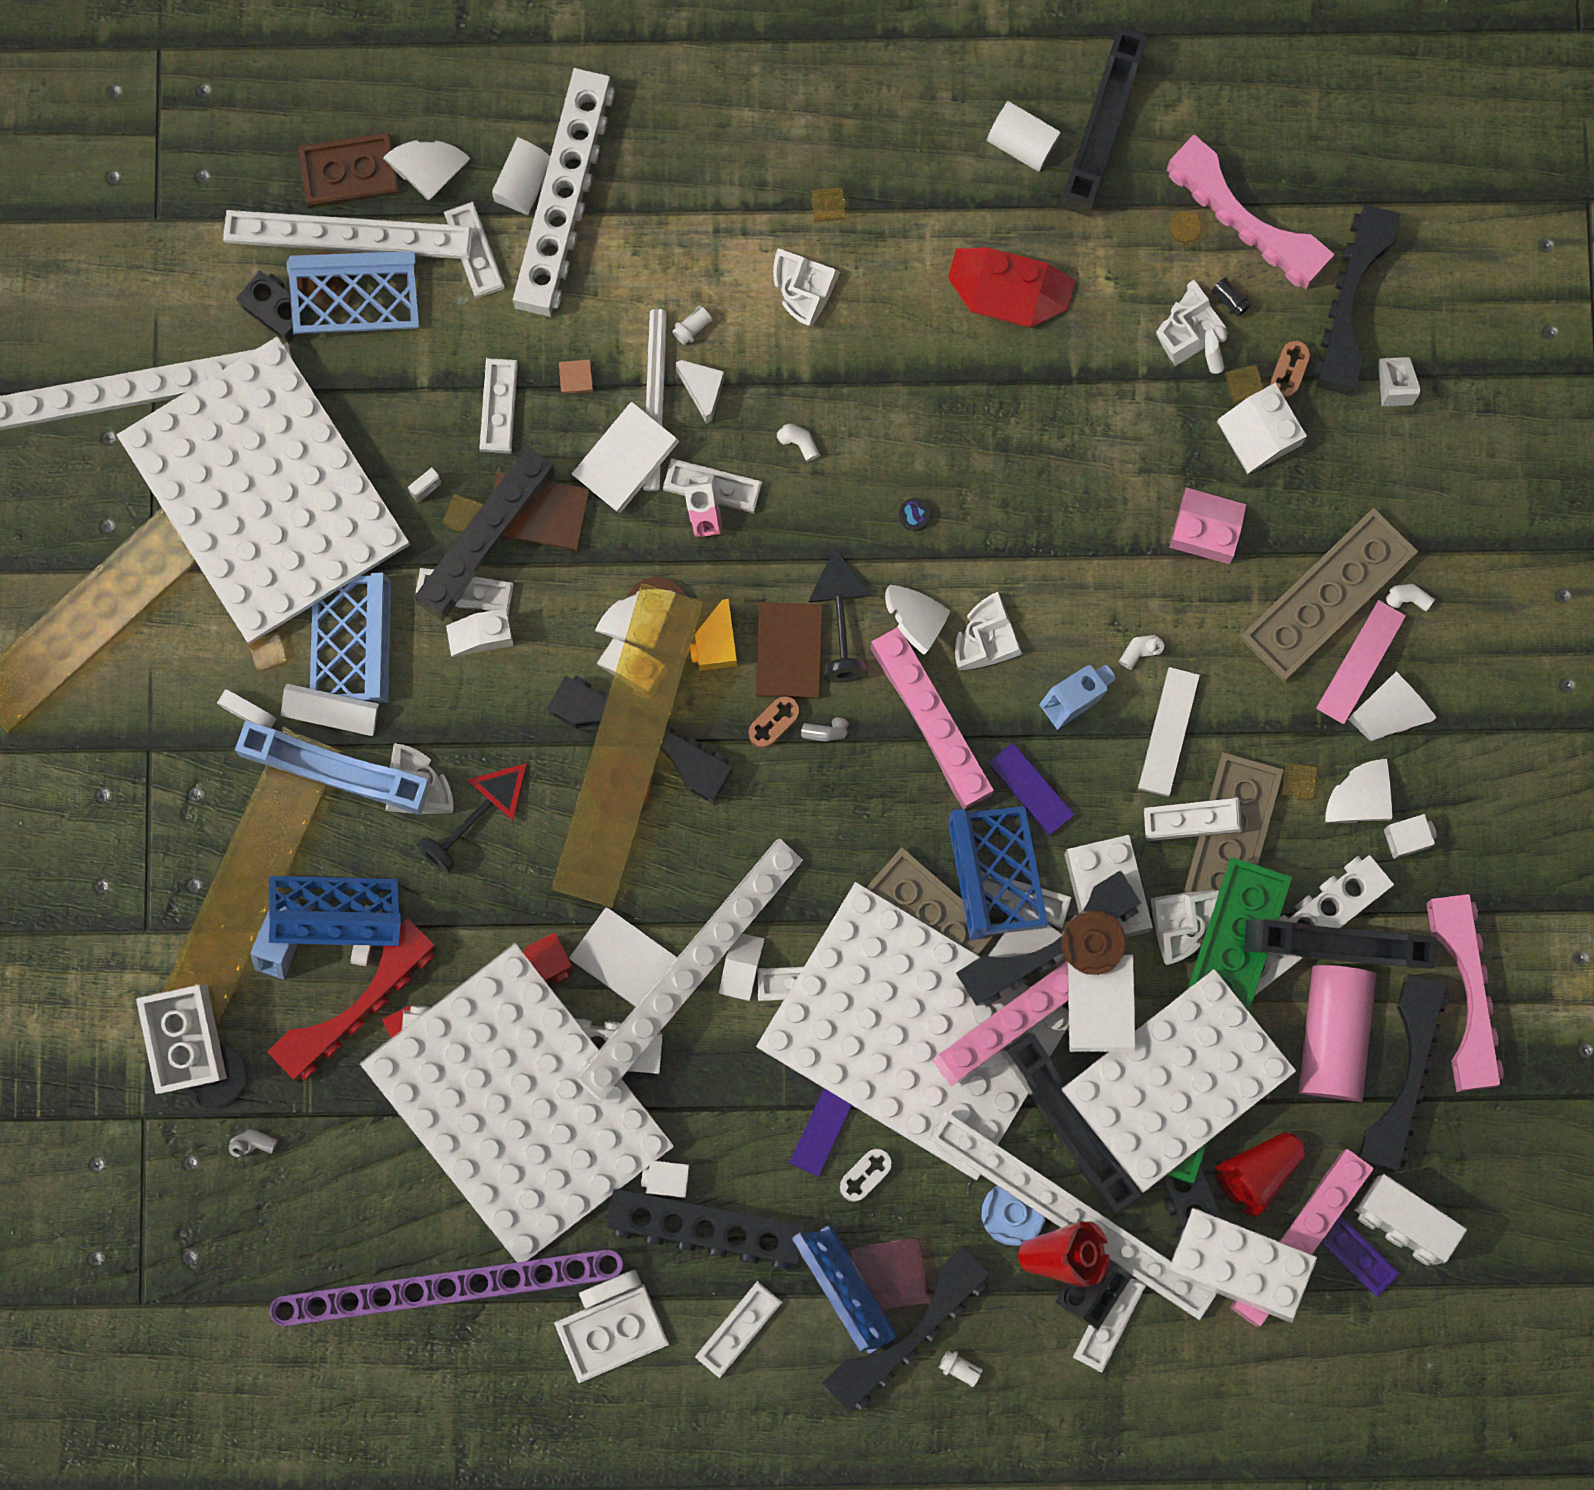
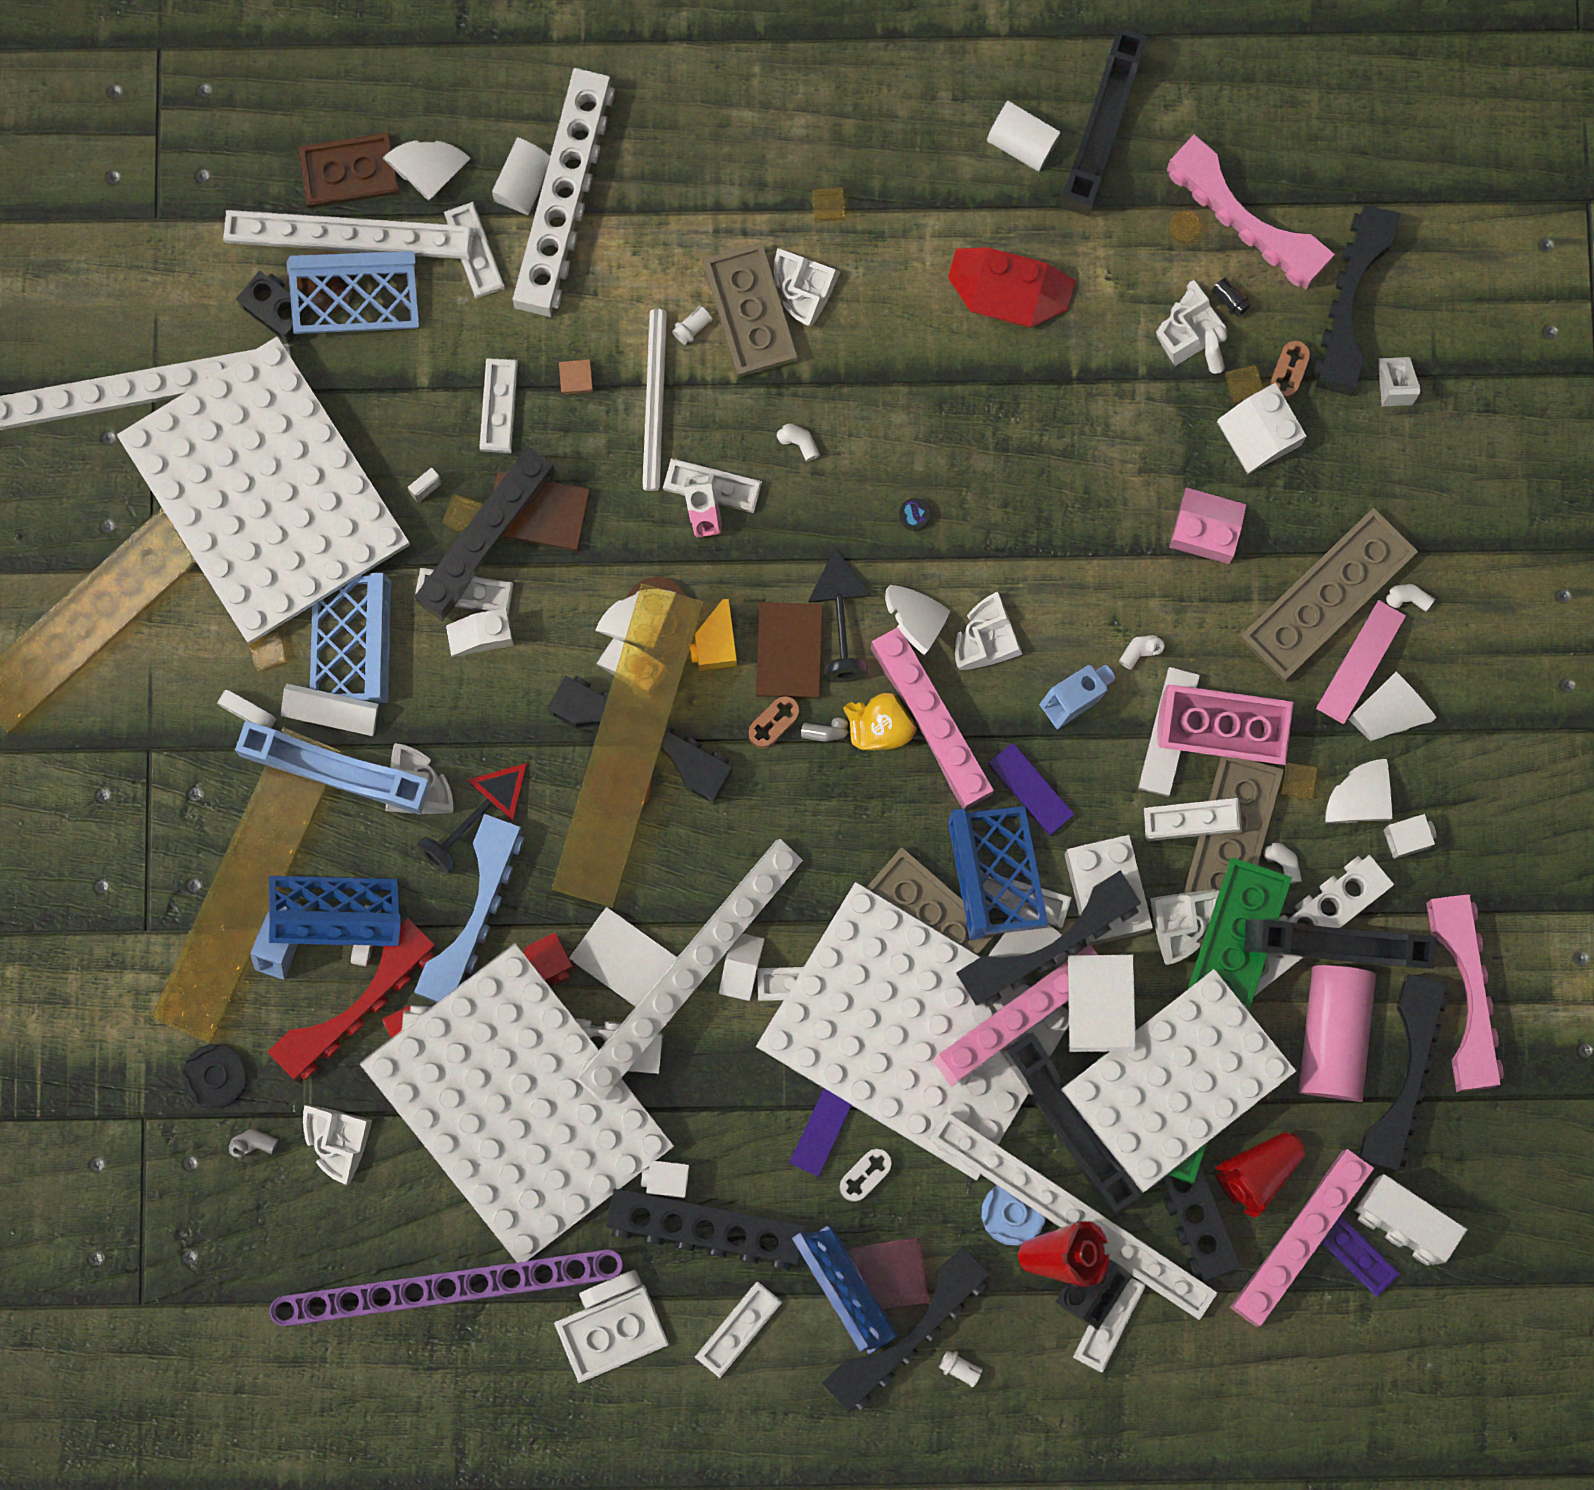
white brick [136,984,227,1094] -> none
white tile [572,402,680,514] -> none
white slope [676,360,724,424] -> none
reddish brown tile [1061,910,1126,975] -> none
white brick [1169,1208,1317,1323] -> none
none -> white brick [303,1105,372,1185]
none -> light blue arch [414,814,525,1003]
none -> dark tan plate [703,242,797,377]
none -> yellow piece [843,693,917,750]
none -> bright pink brick [1157,684,1294,765]
none -> white arm [1263,843,1302,884]

